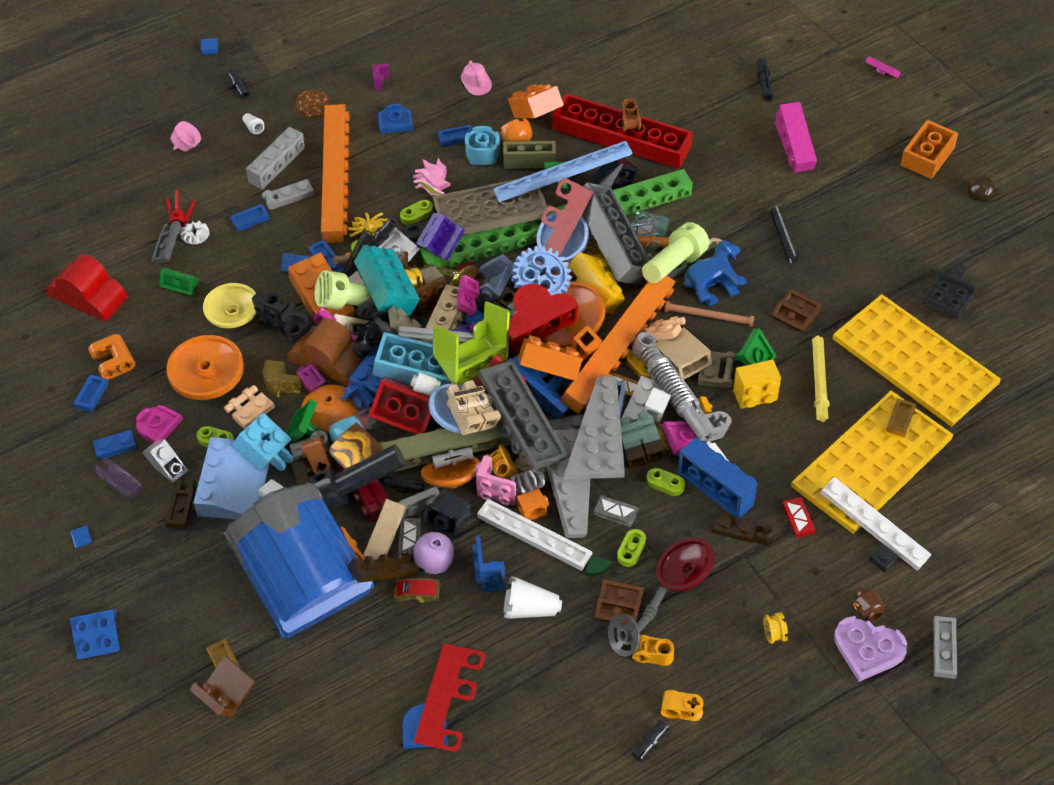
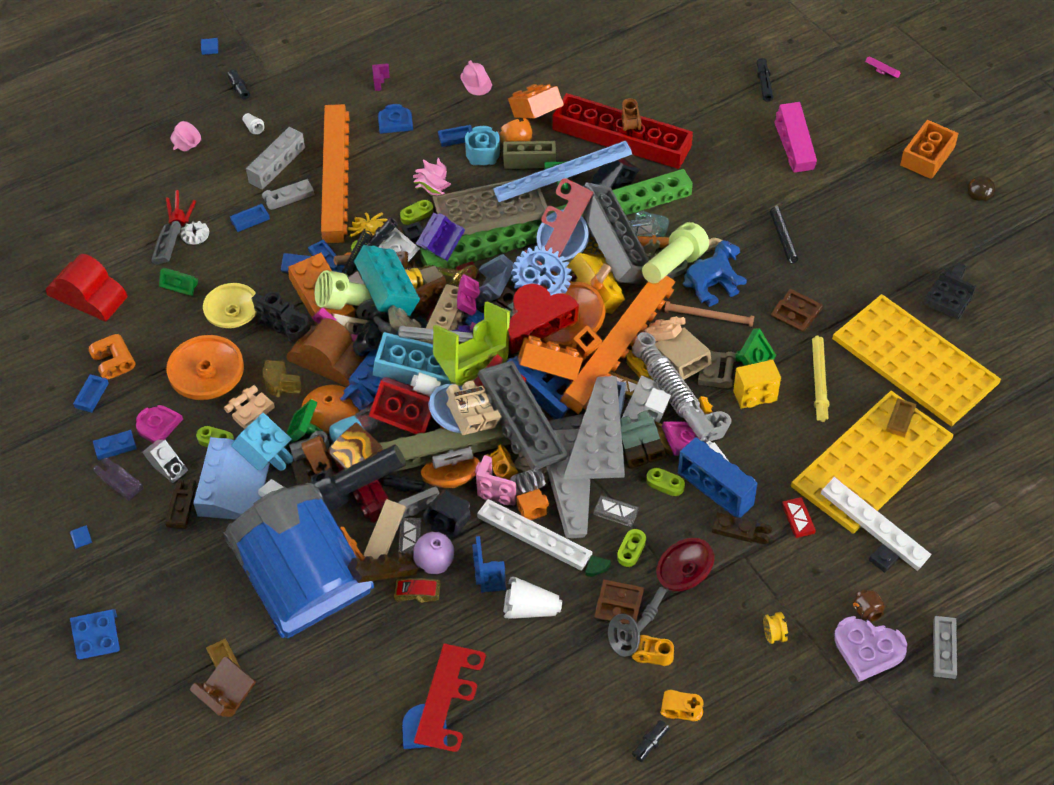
magenta bracket [294,363,326,393] -> none
clear orange tile [295,89,329,117] -> none
none -> medium nougat arm [591,263,612,290]

